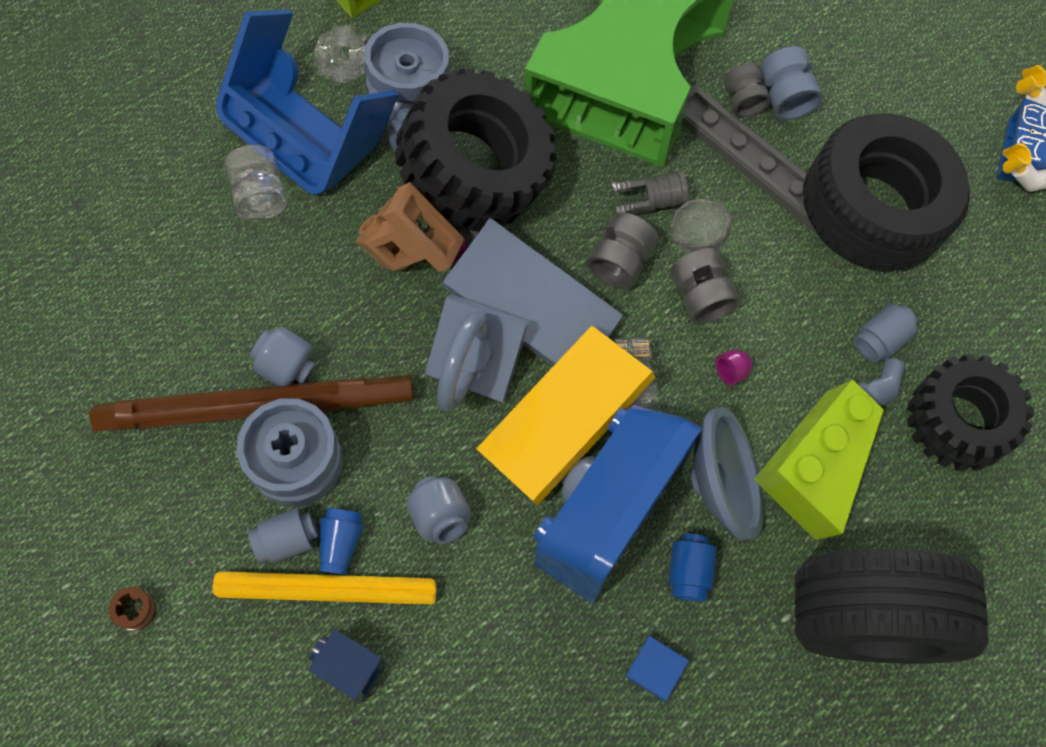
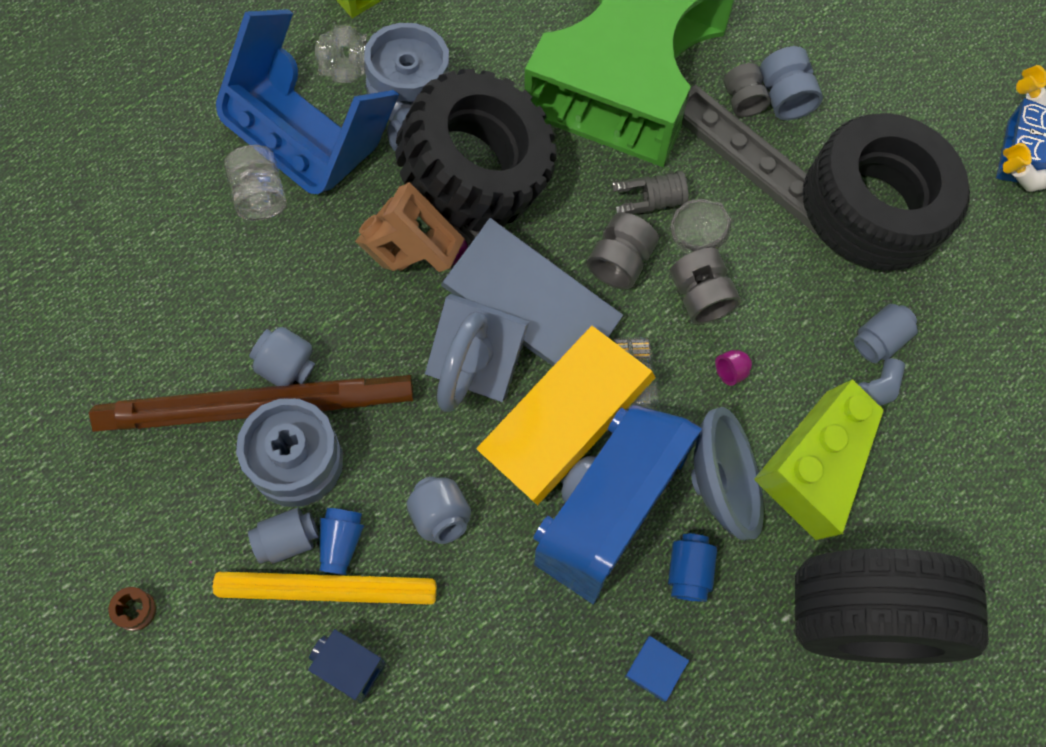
black tyre [907,354,1034,472] -> none

